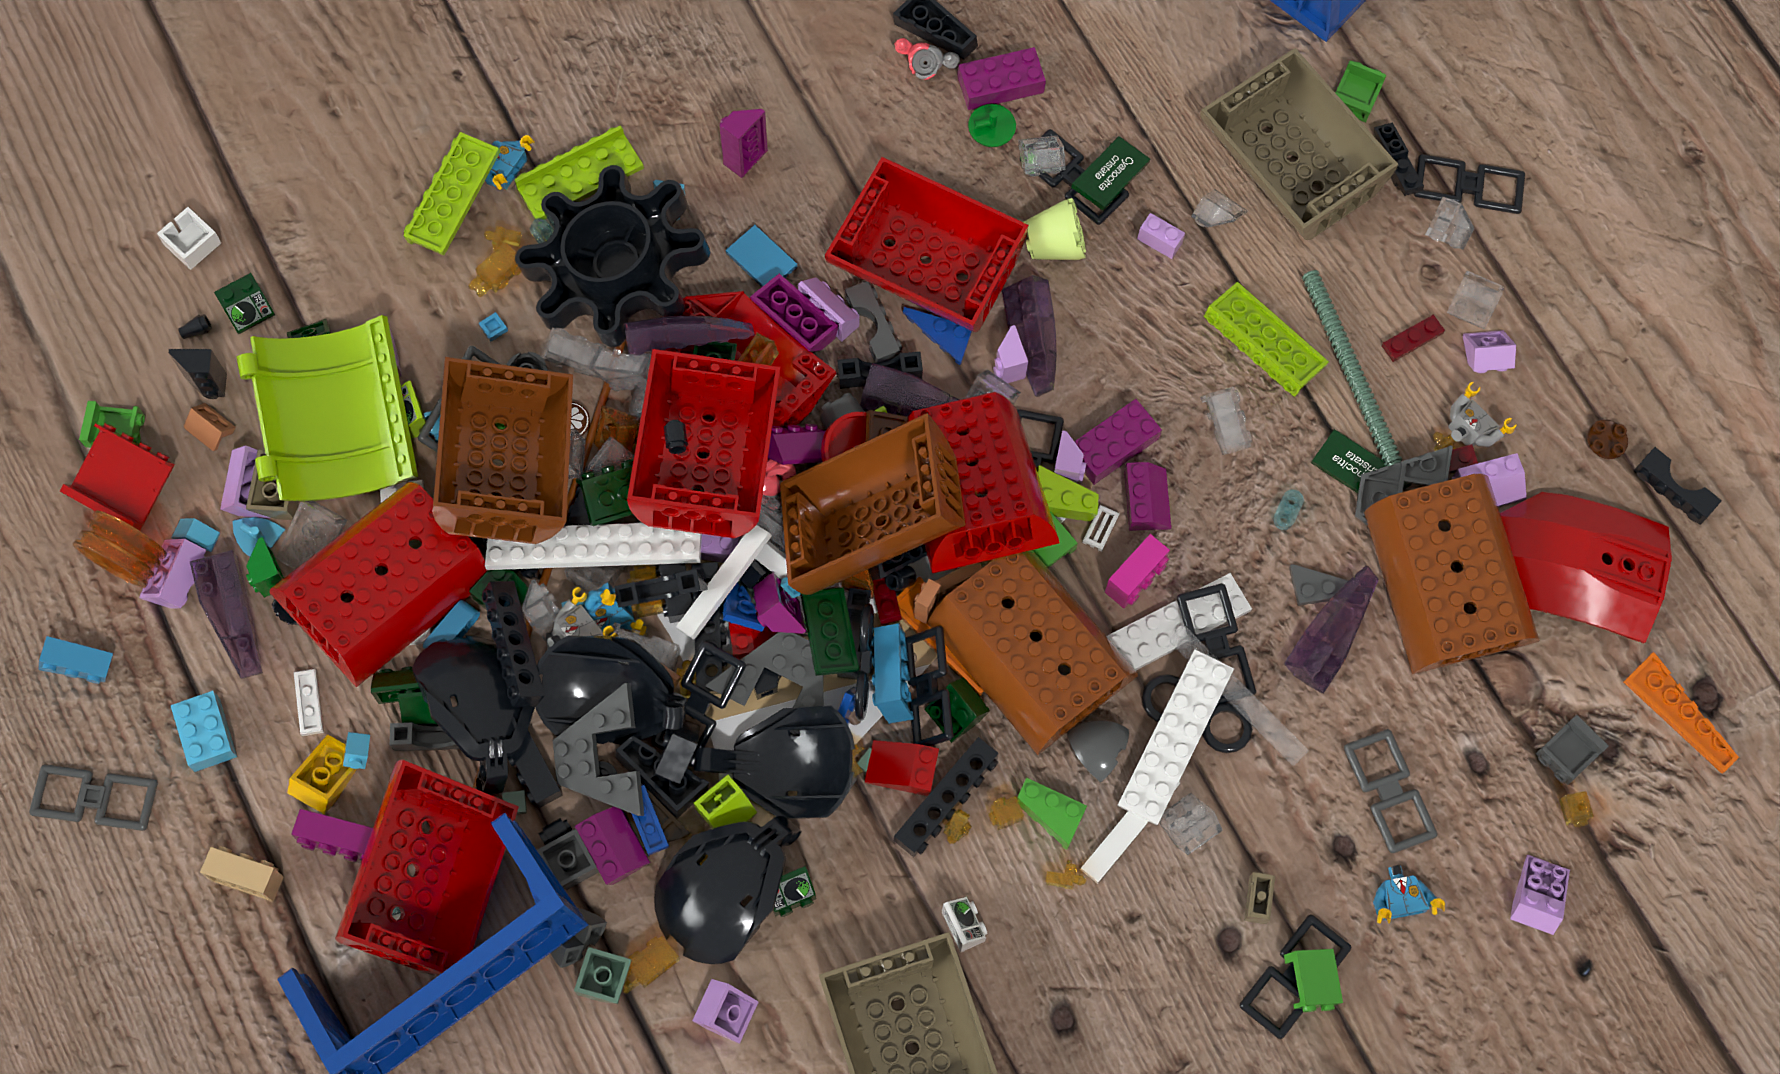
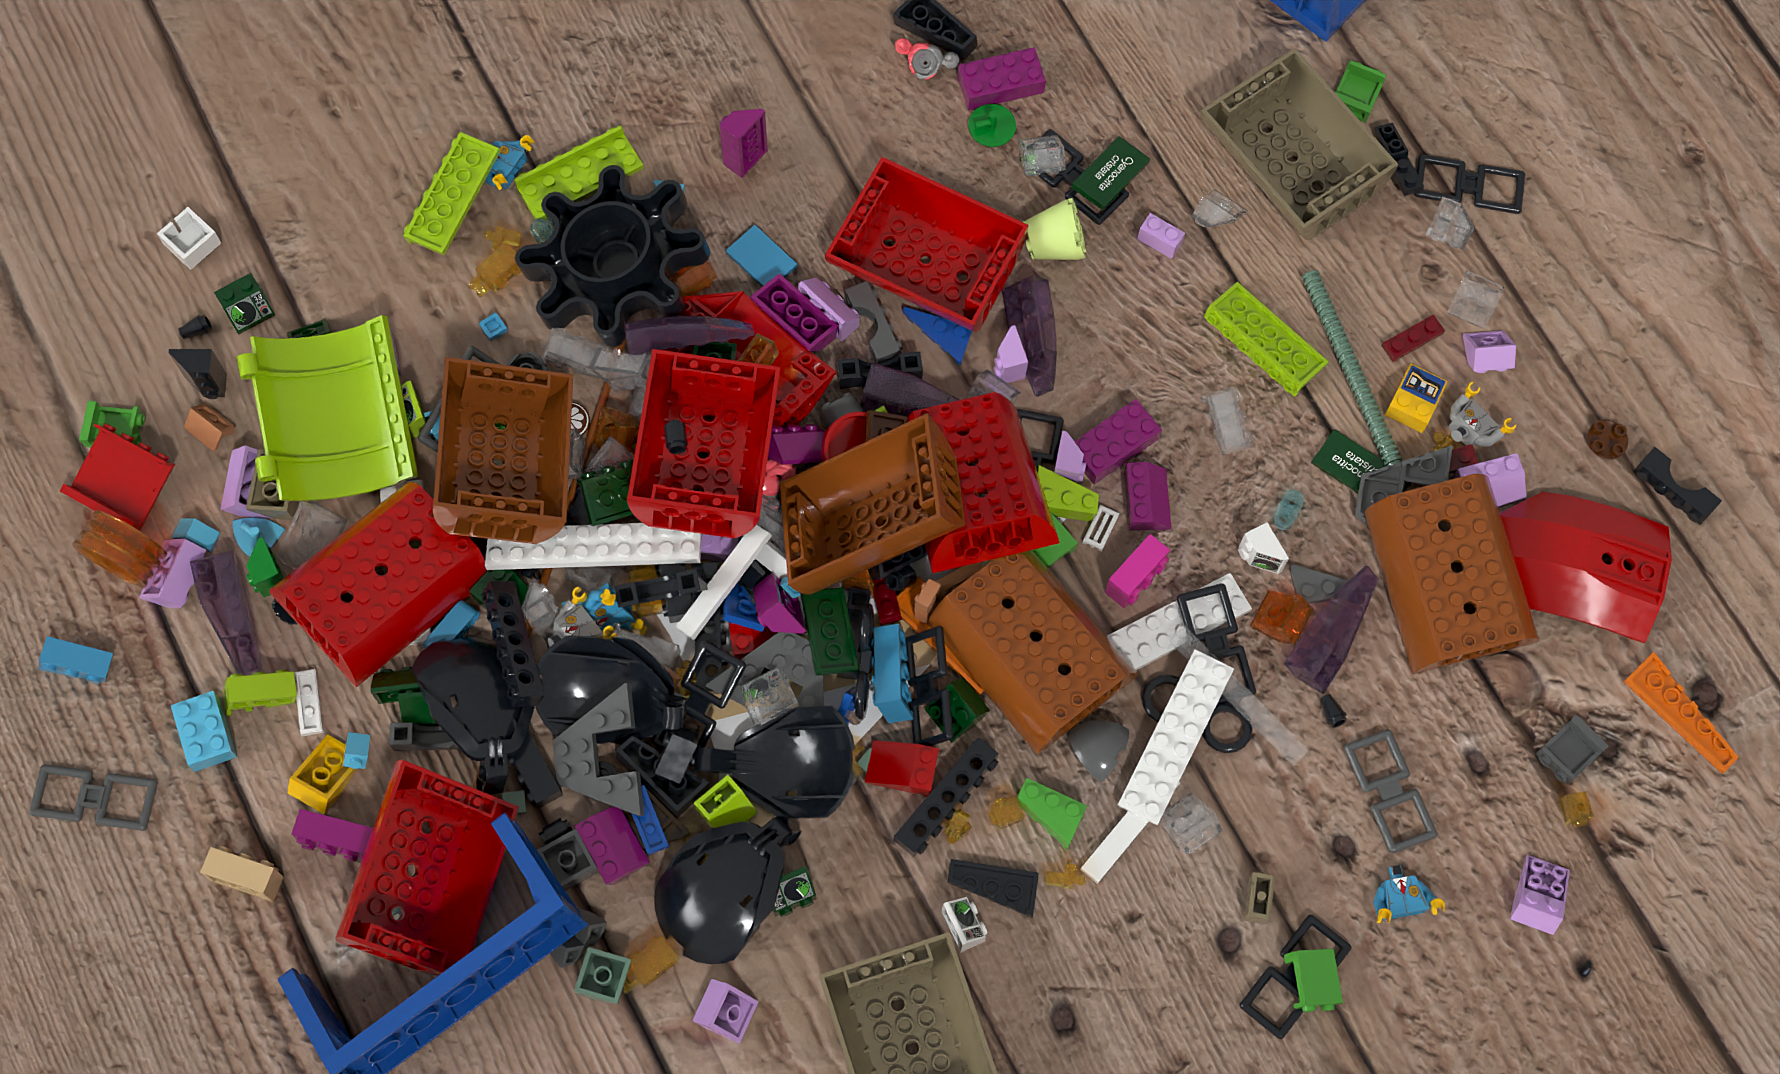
none -> lime wedge [223,669,297,716]
none -> clear orange slope [672,262,717,299]
none -> clear slope [741,666,799,725]
none -> black wing [947,859,1039,918]
none -> white slope [1238,523,1289,574]
none -> clear orange slope [1250,591,1314,645]
none -> black cone [1320,694,1347,728]
none -> yellow slope [1385,363,1448,433]

